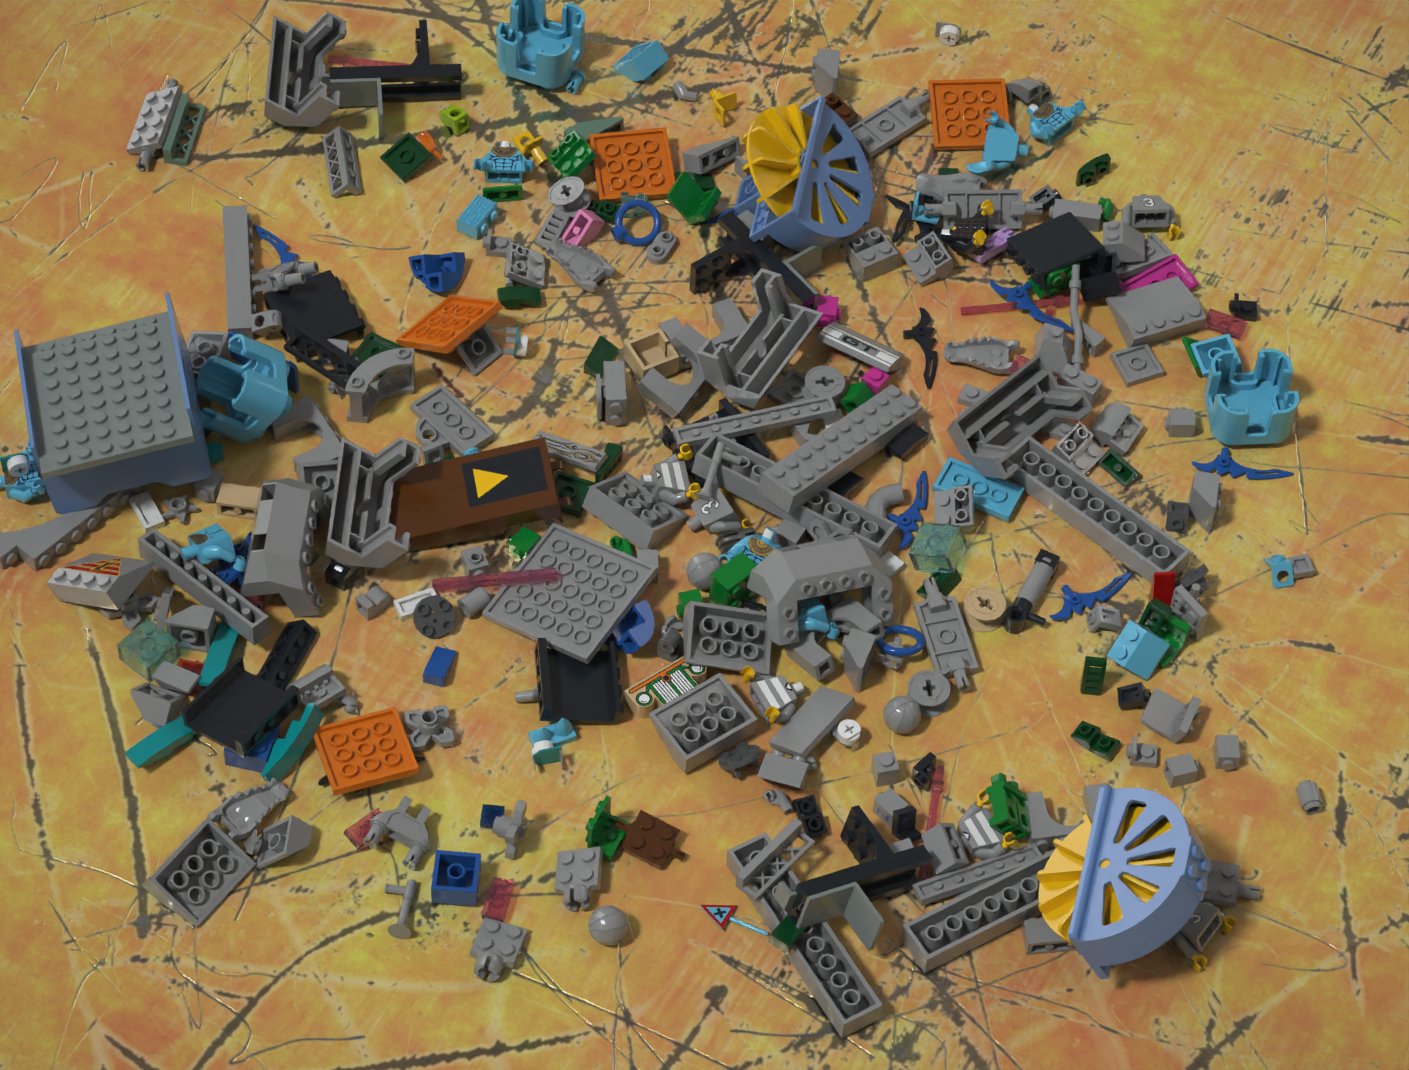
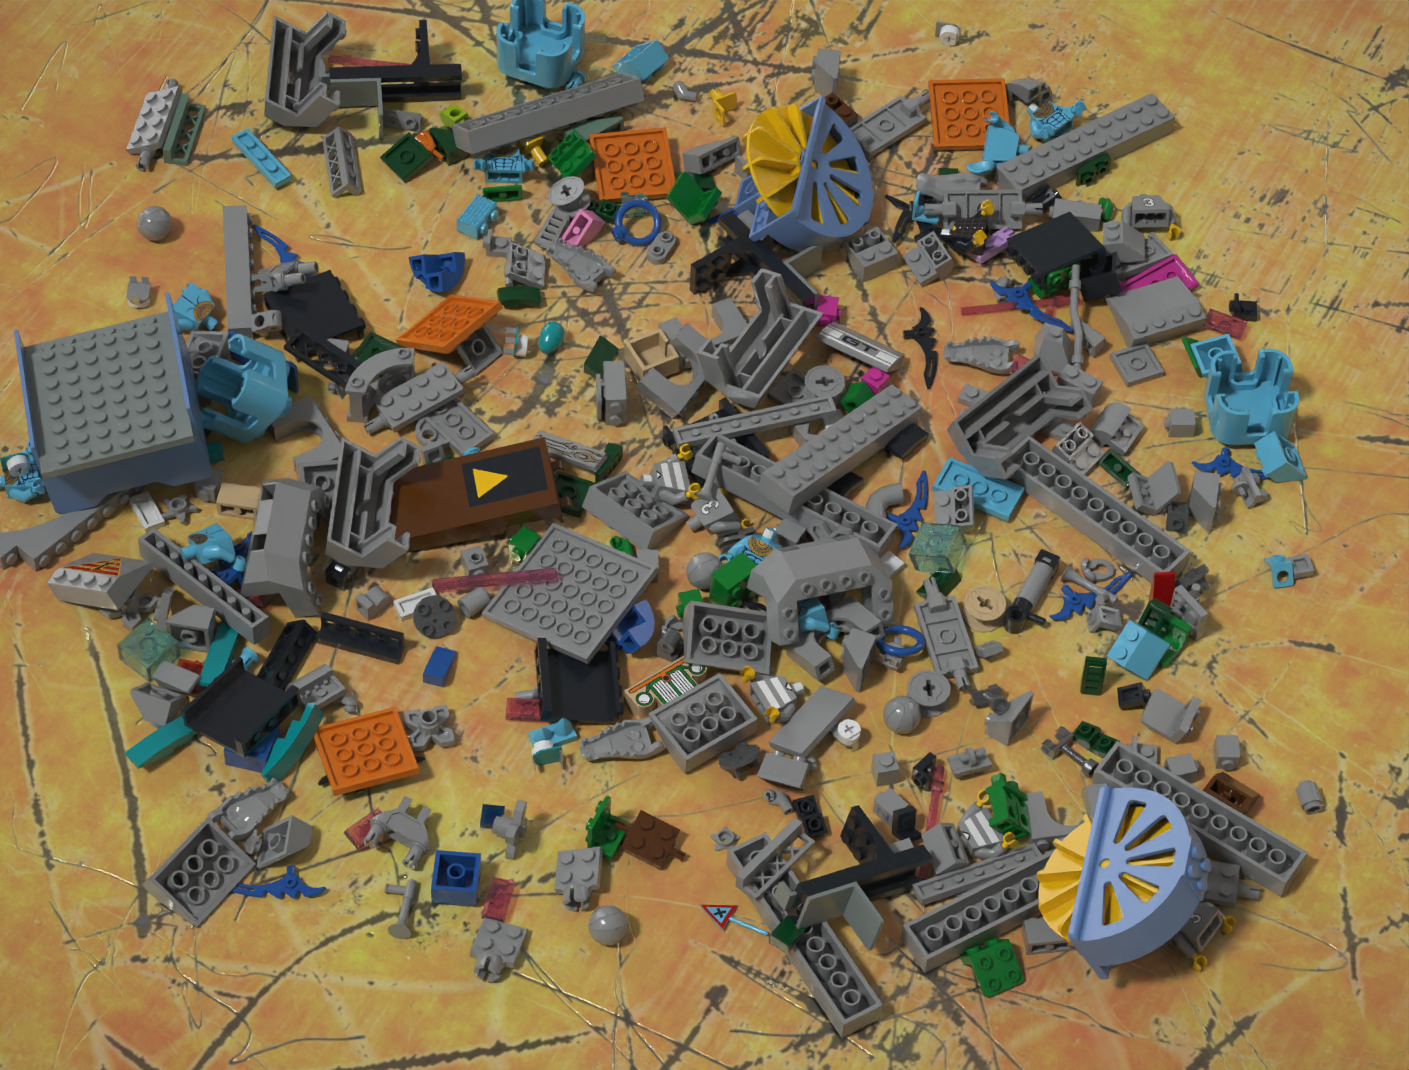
none -> piece [126,276,151,308]
none -> light grey piece [137,206,172,241]
none -> medium azure torso [173,283,219,331]
none -> medium azure plate [231,128,292,189]
none -> medium azure bush [231,647,259,671]
none -> blue piece [231,865,326,899]
none -> black fence [316,612,405,665]
none -> light grey plate [363,361,476,436]
none -> light grey hinge [383,108,423,132]
none -> dark green slope [429,127,469,166]
none -> light grey brick [452,72,644,156]
none -> clear pink plate [506,698,549,722]
none -> teal animal [539,321,565,354]
none -> light grey animal [580,717,664,761]
none -> light grey plate [711,827,739,851]
none -> light grey hips [947,747,992,779]
none -> green bracket [960,936,1024,997]
none -> flat silver bar [968,684,1008,714]
none -> light grey plate [974,640,1003,659]
none -> light grey slope [984,691,1034,746]
none -> light grey arm [993,276,1012,304]
none -> light grey brick [994,93,1175,202]
none -> flat silver bar [1040,726,1099,777]
none -> light grey piece [1061,563,1118,605]
none -> light grey piece [1081,558,1114,582]
none -> light grey brick [1092,740,1308,897]
none -> light grey bracket [1127,461,1181,516]
none -> reddish brown slope [1203,772,1260,815]
none -> light grey hips [1231,467,1268,509]
none -> medium azure slope [1254,430,1307,483]

